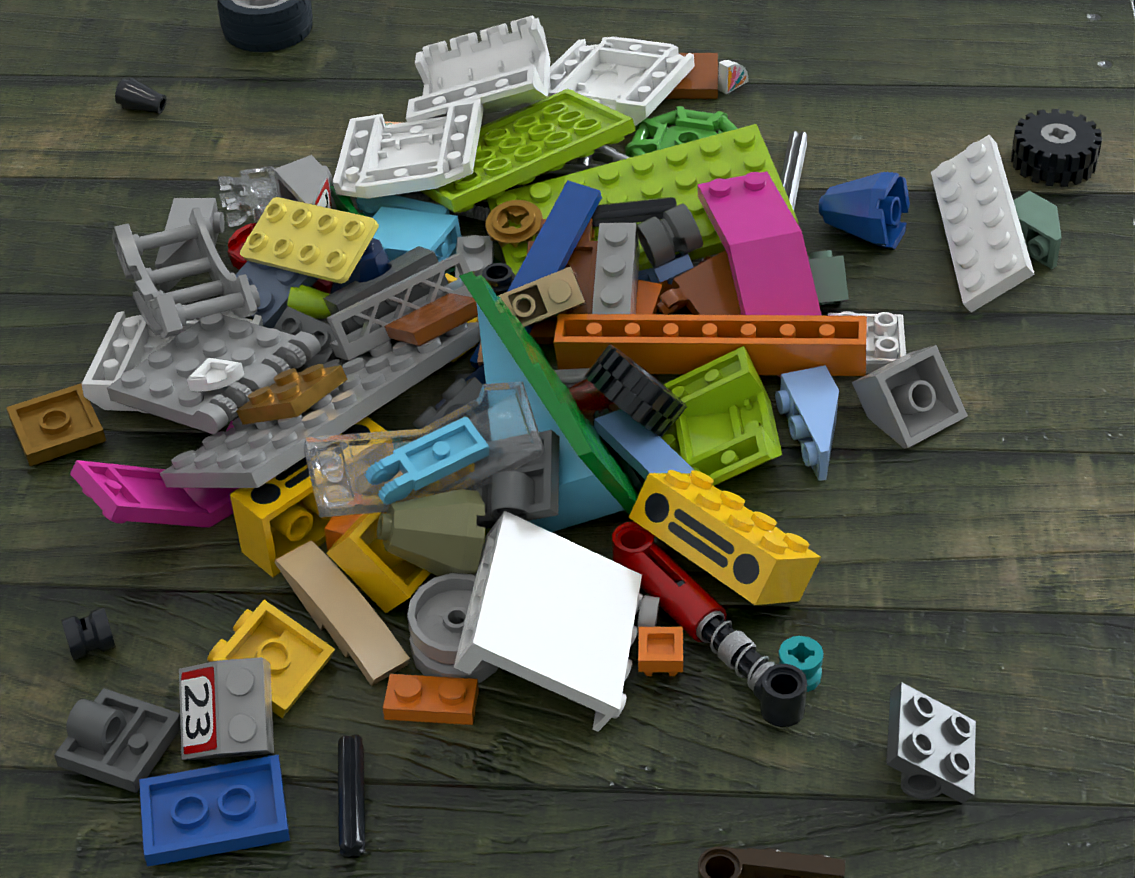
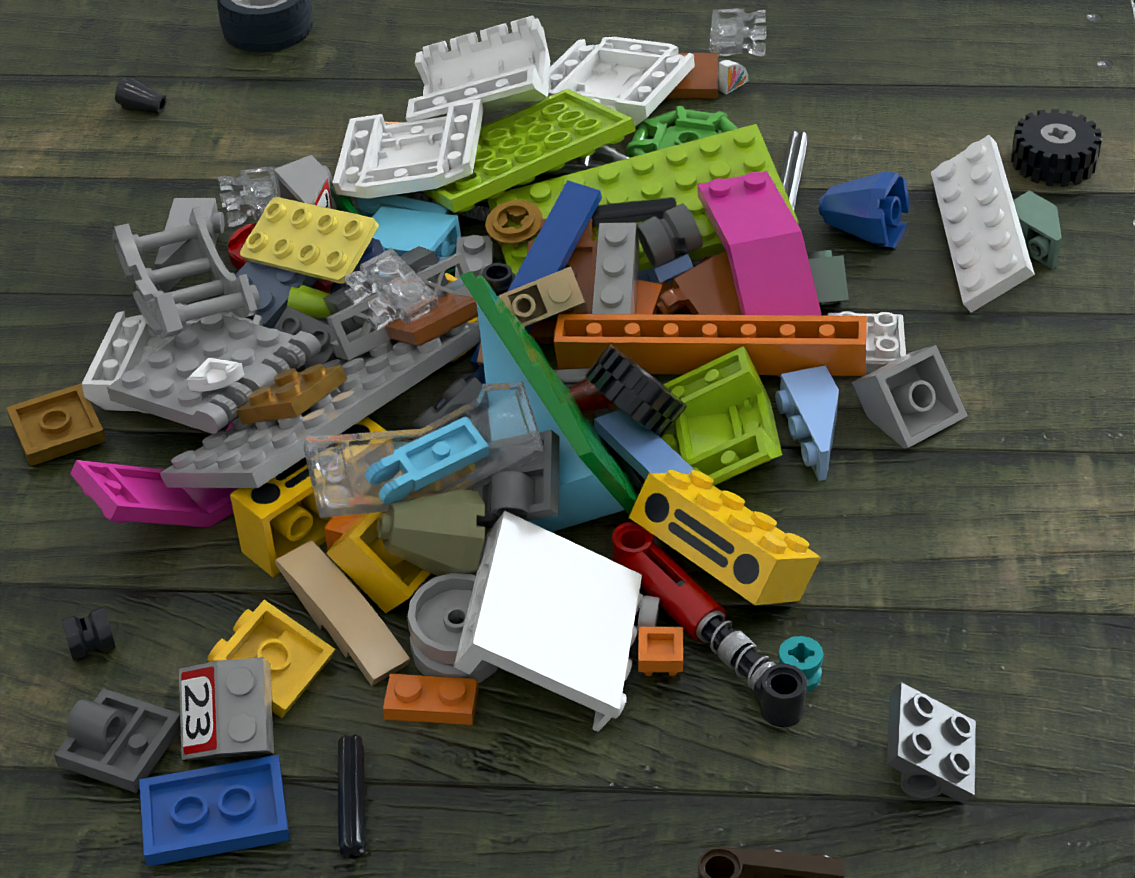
none -> clear plate [345,248,438,331]
none -> clear plate [710,8,767,56]

